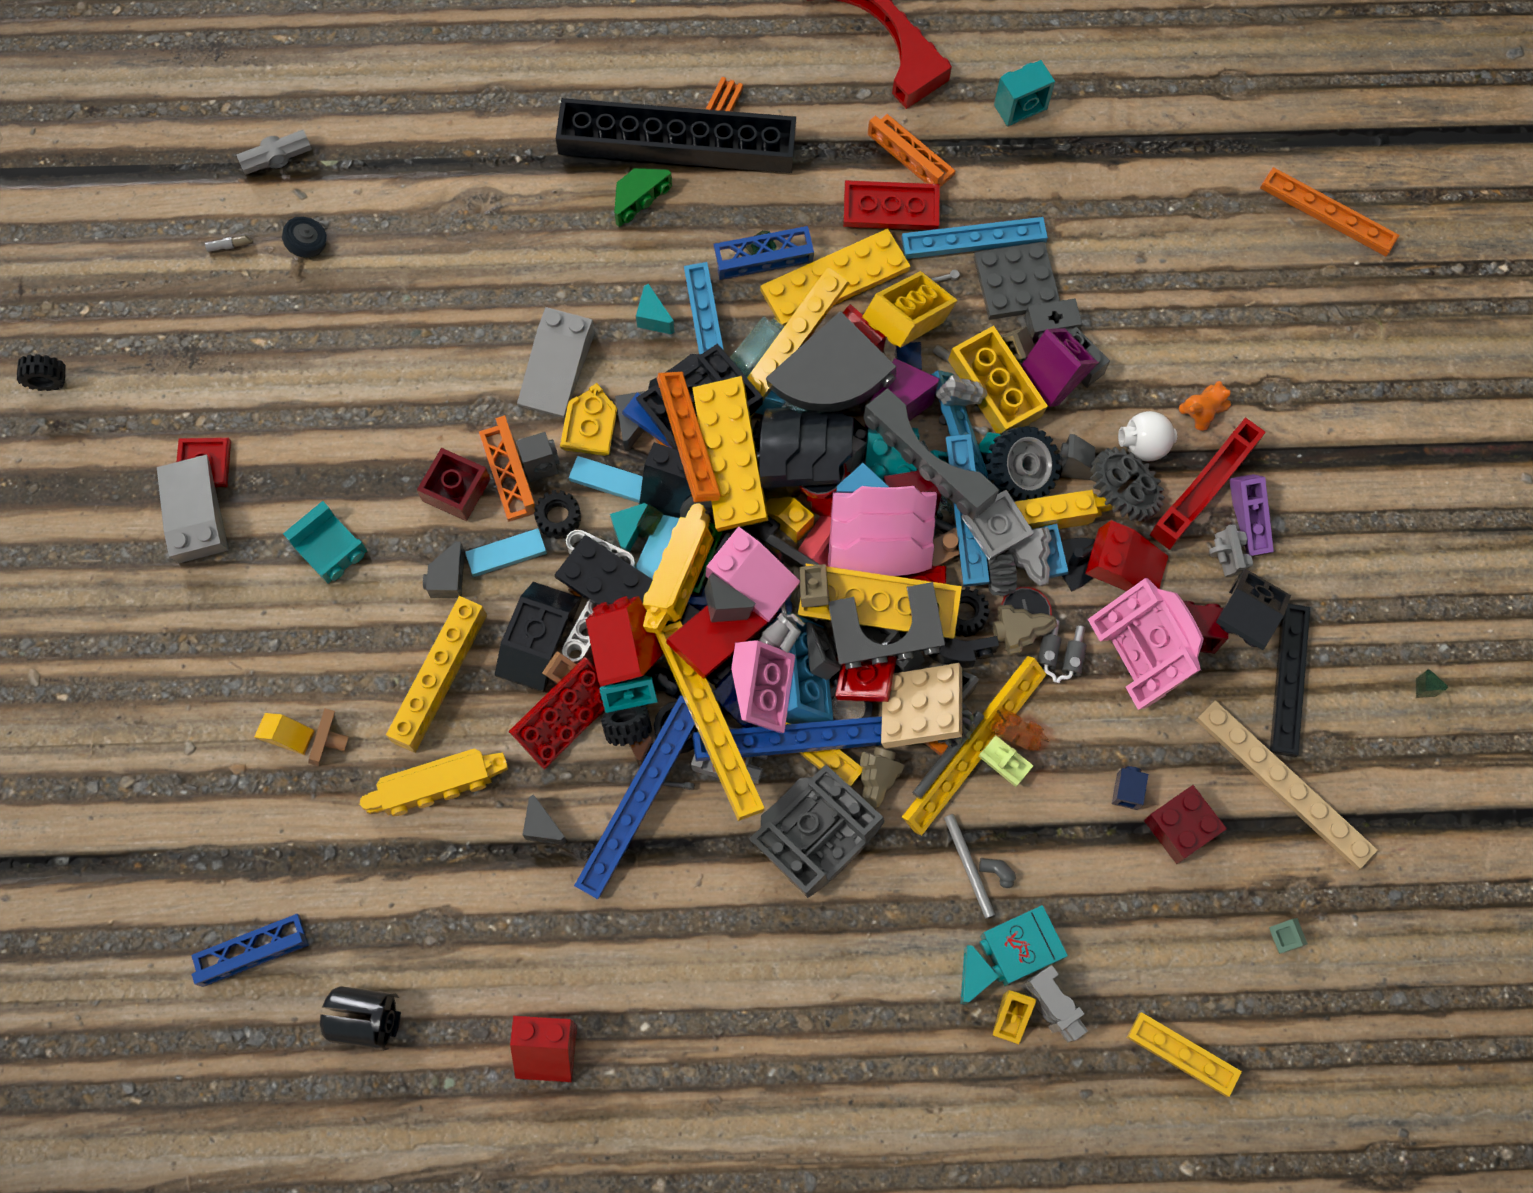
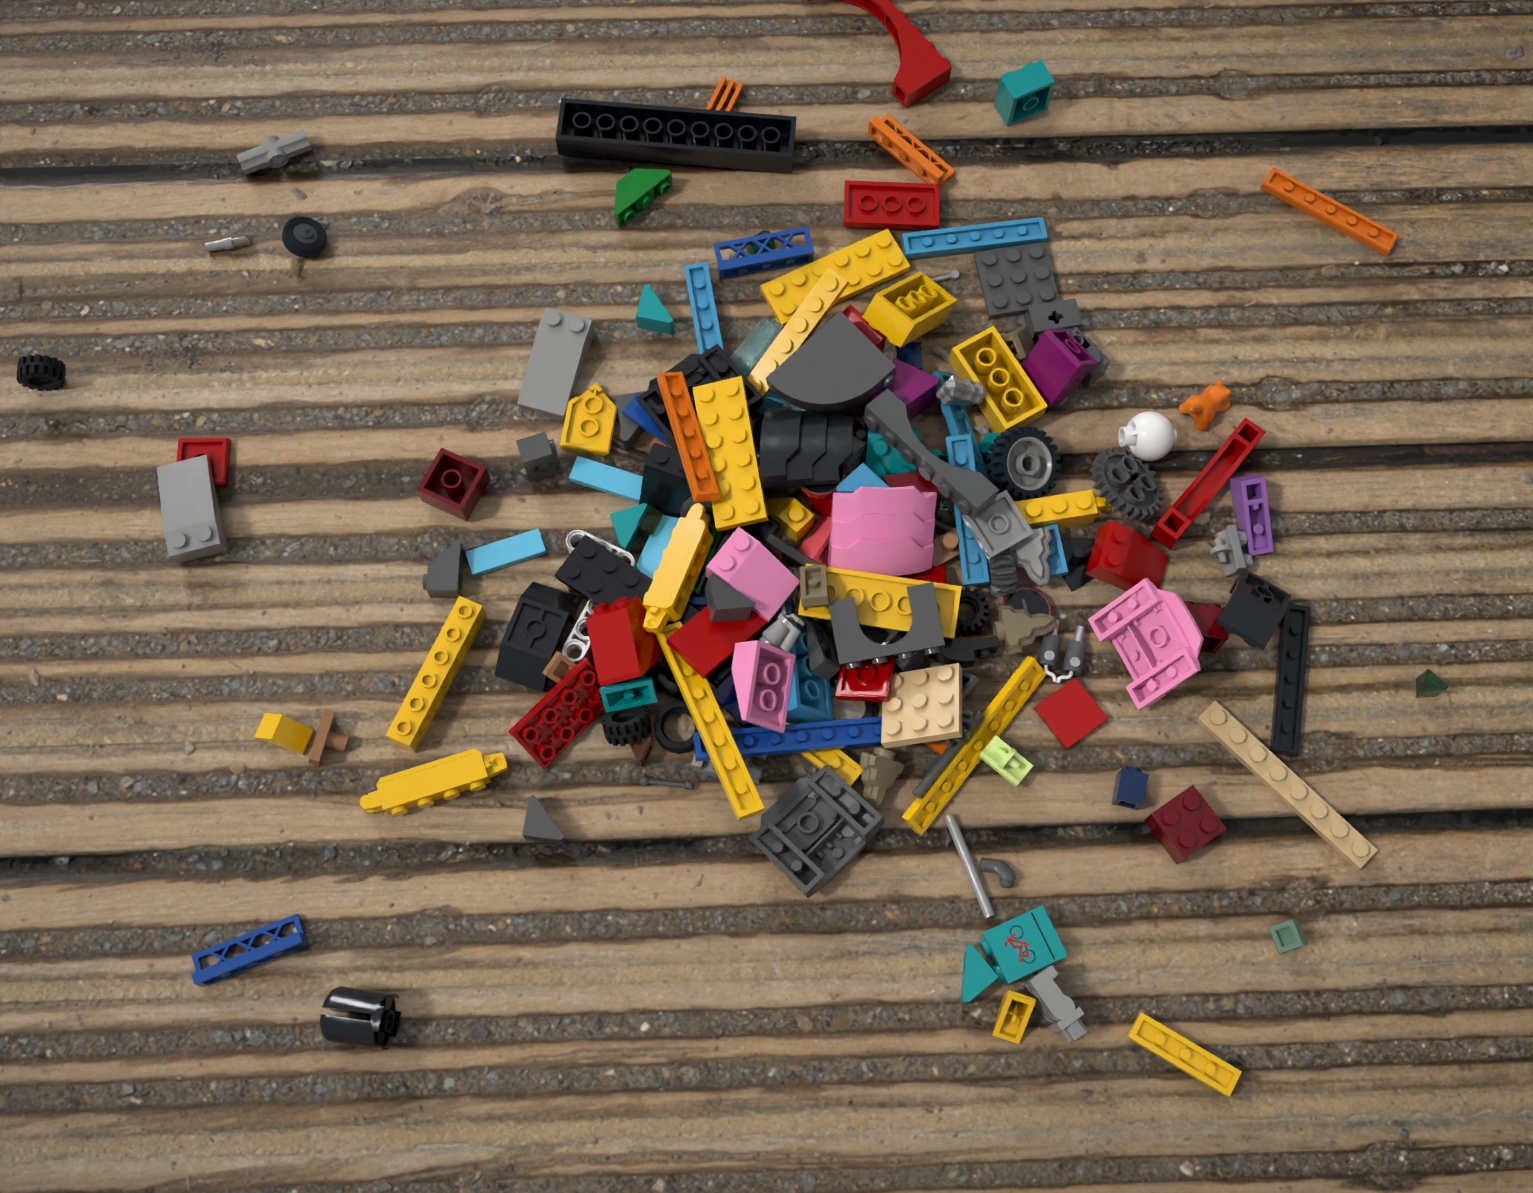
teal panel [283,501,367,584] -> none
orange fence [479,415,535,522] -> none
red slope [510,1016,577,1082] -> none
black tyre [534,490,581,539] -> none
blue plate [574,695,695,899] -> none
clear orange hinge [992,710,1049,751] -> none
dark grey slope [1056,434,1095,480] -> none
none -> red tile [1033,677,1109,750]

